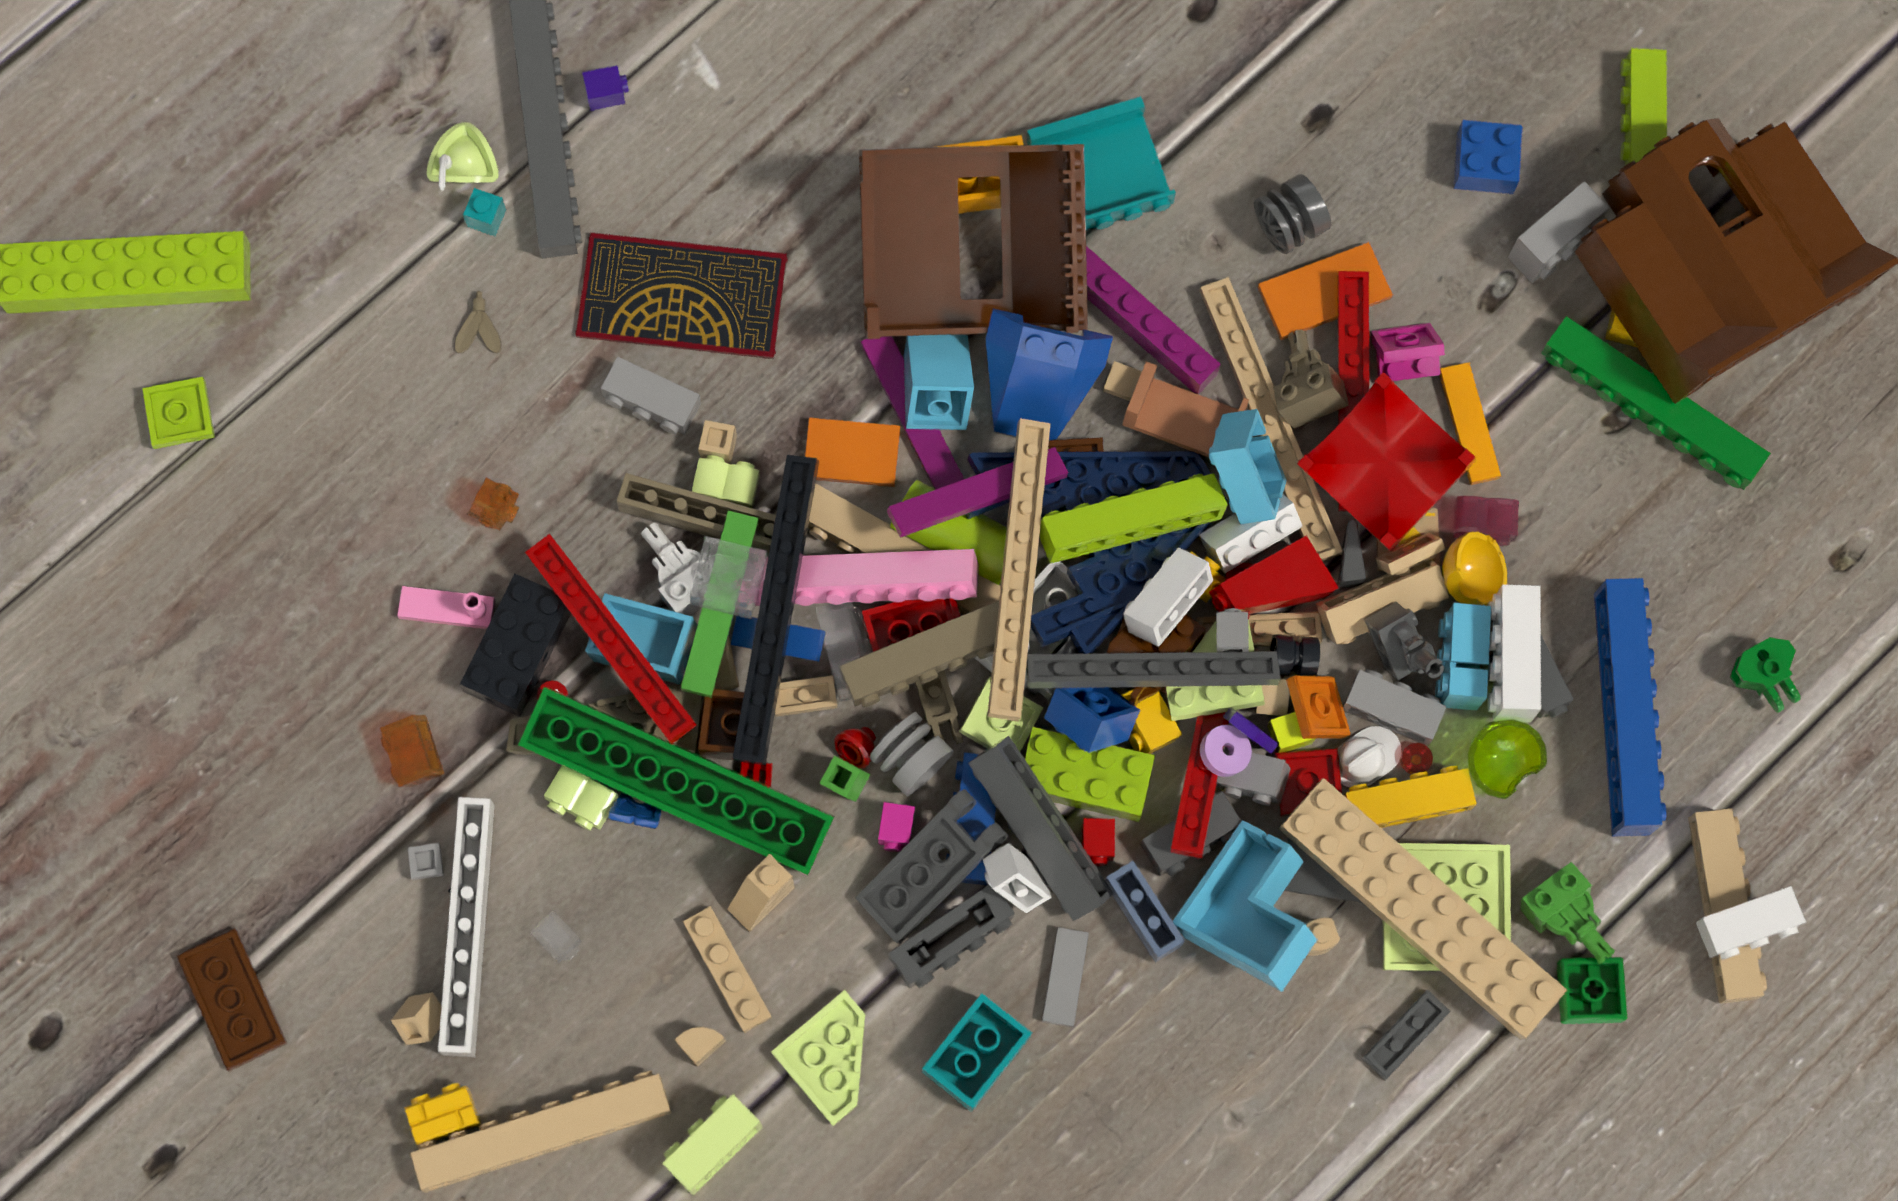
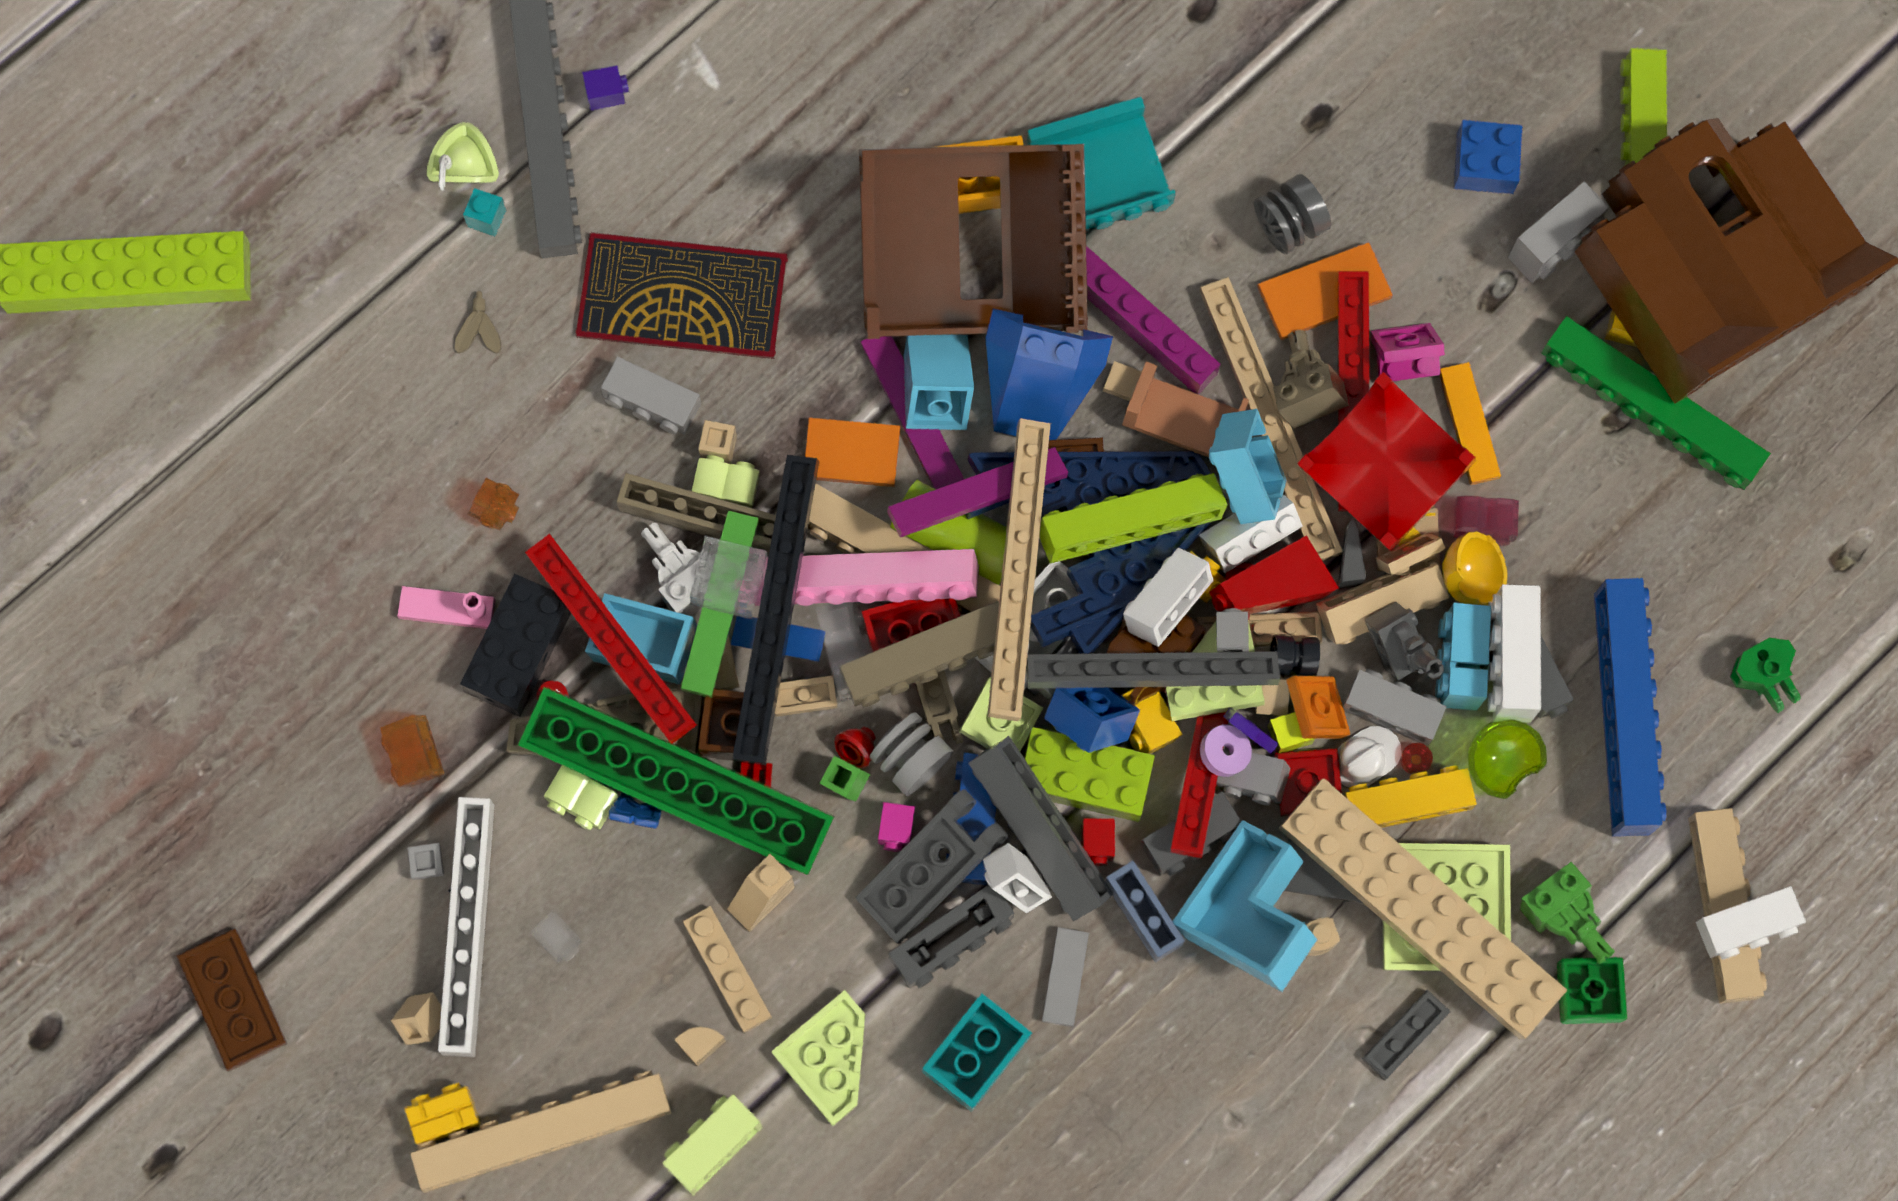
lime plate [142,377,215,449] -> none

